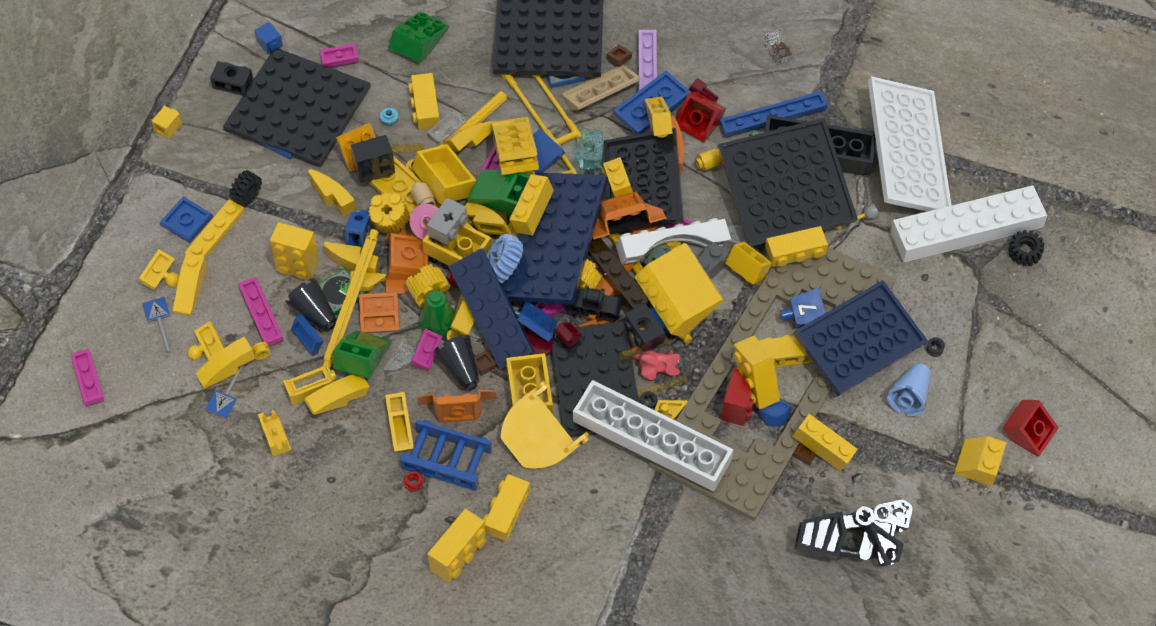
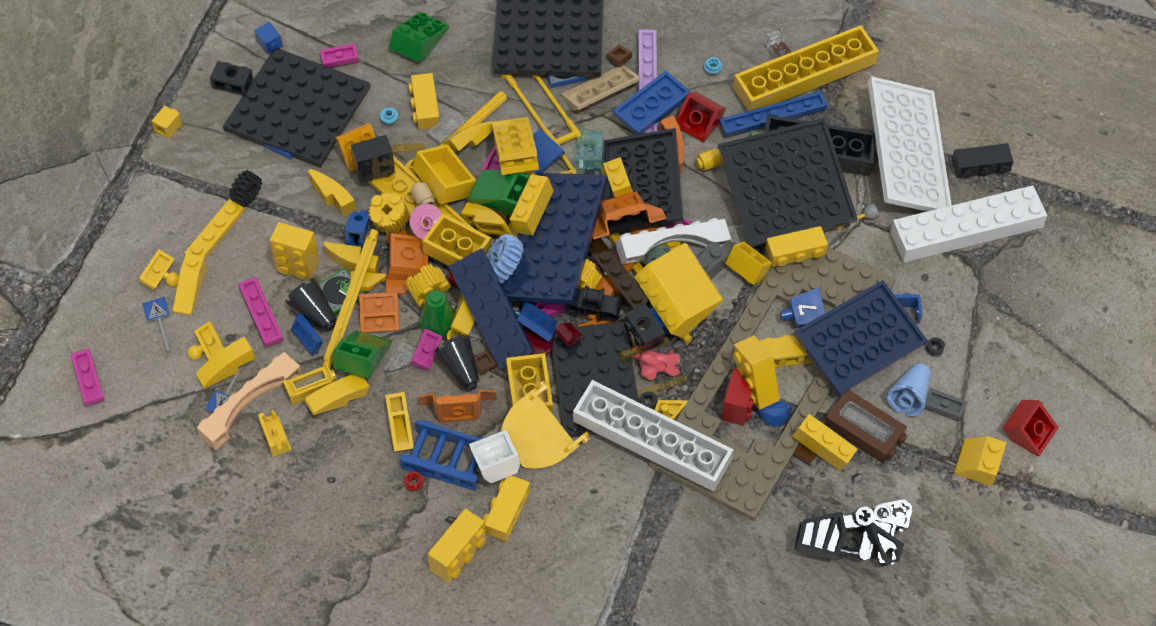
blue tile [160,197,213,243] -> none
yellow bush [252,342,271,360] -> none
light grey brick [427,198,468,245] -> none
yellow slope [644,97,672,137] -> none
dark red piece [689,78,719,102] -> none
black tyre [1008,230,1045,266] -> none
none -> light nougat arch [197,352,302,451]
none -> white brick [469,430,520,483]
none -> medium azure plate [704,57,722,75]
none -> yellow brick [733,25,879,111]
none -> reddish brown piece [824,389,908,464]
none -> blue bracket [895,293,922,323]
none -> dark grey plate [925,388,967,421]
none -> black brick [952,143,1013,178]

